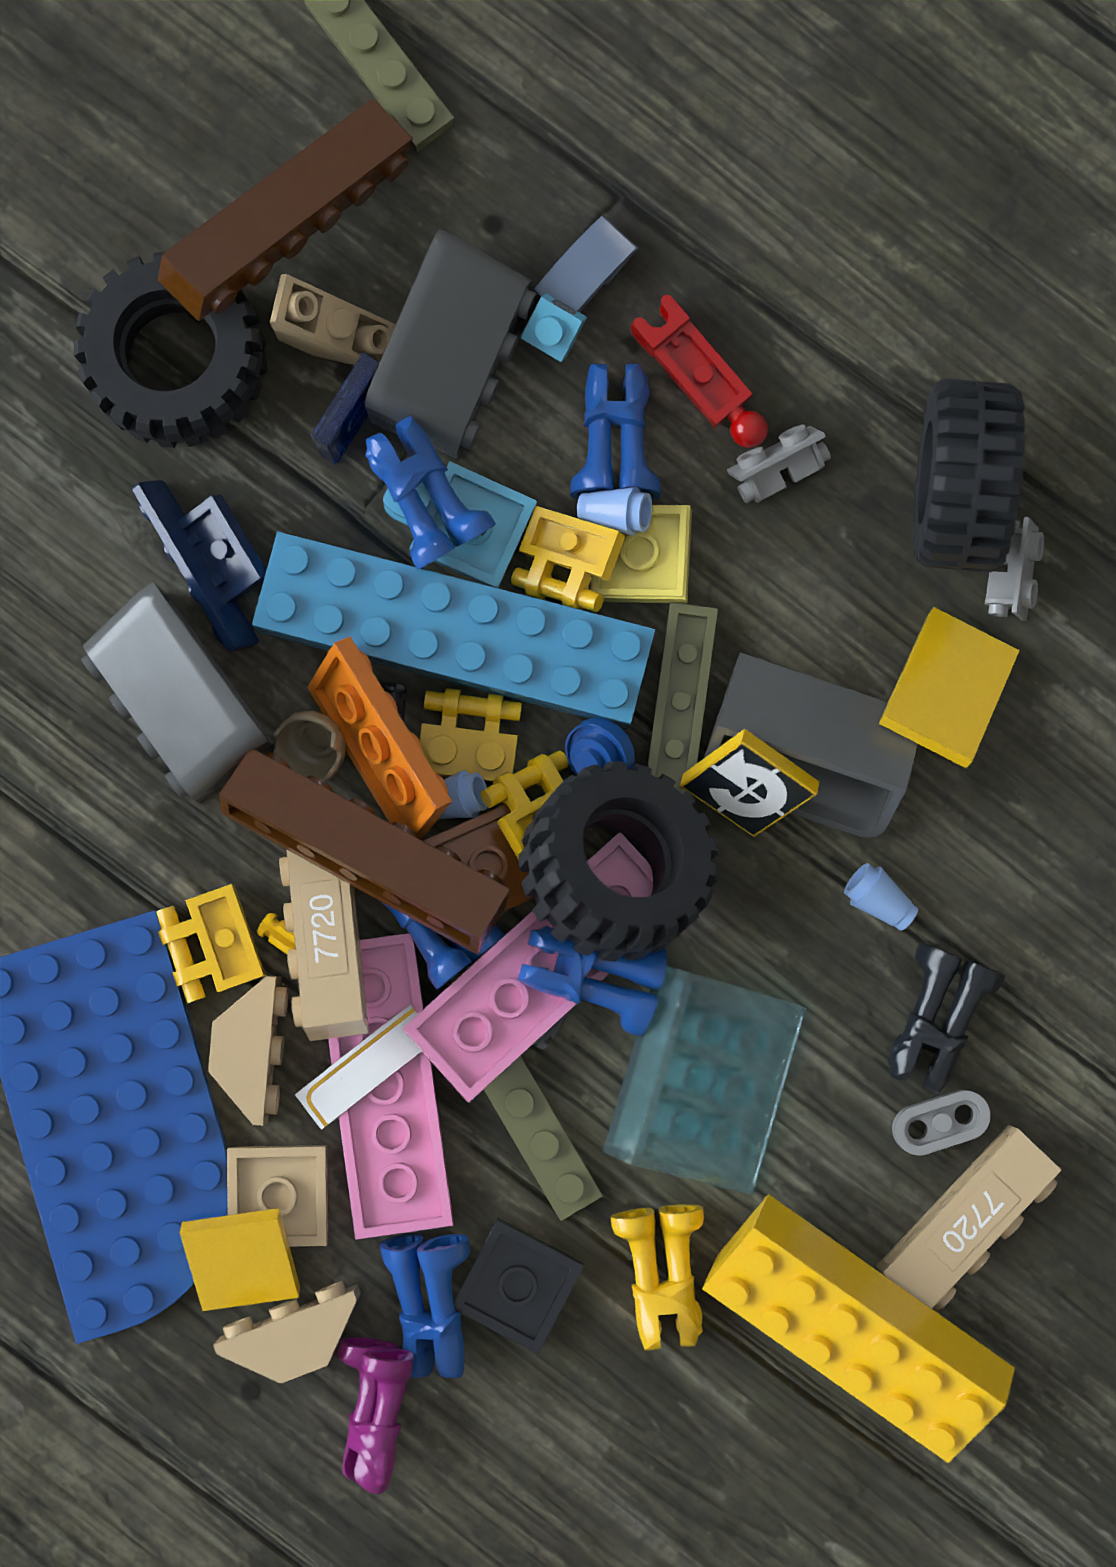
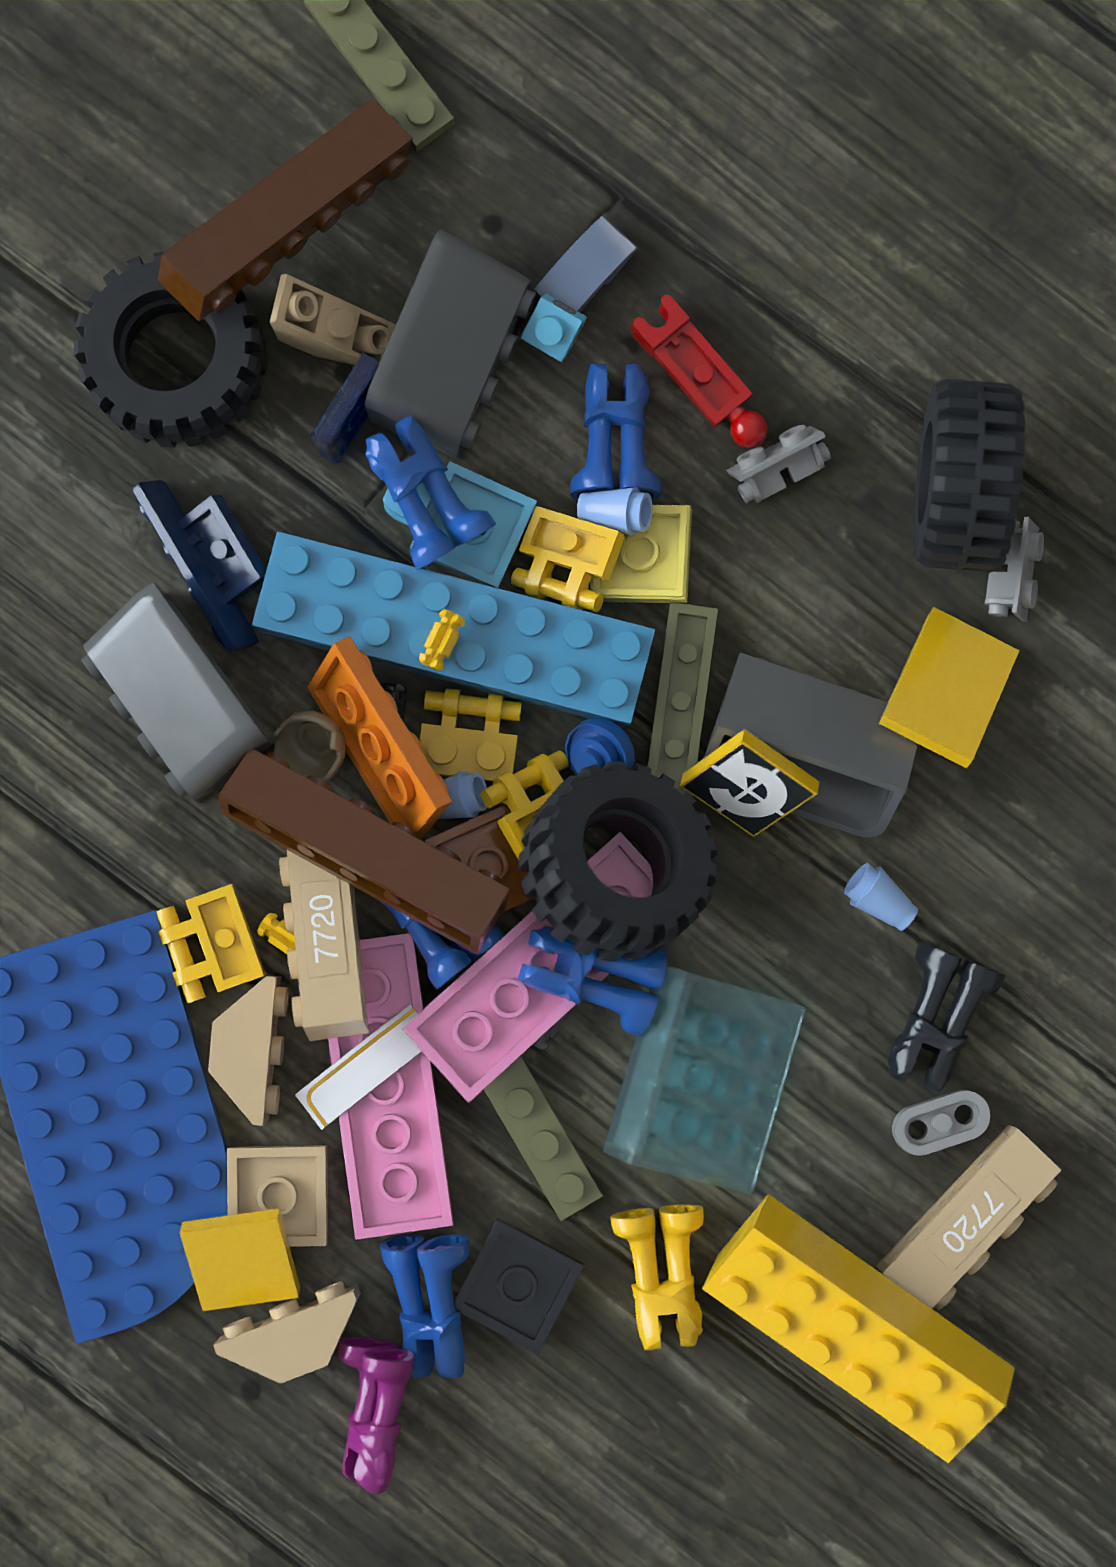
none -> yellow piece [419,609,465,671]

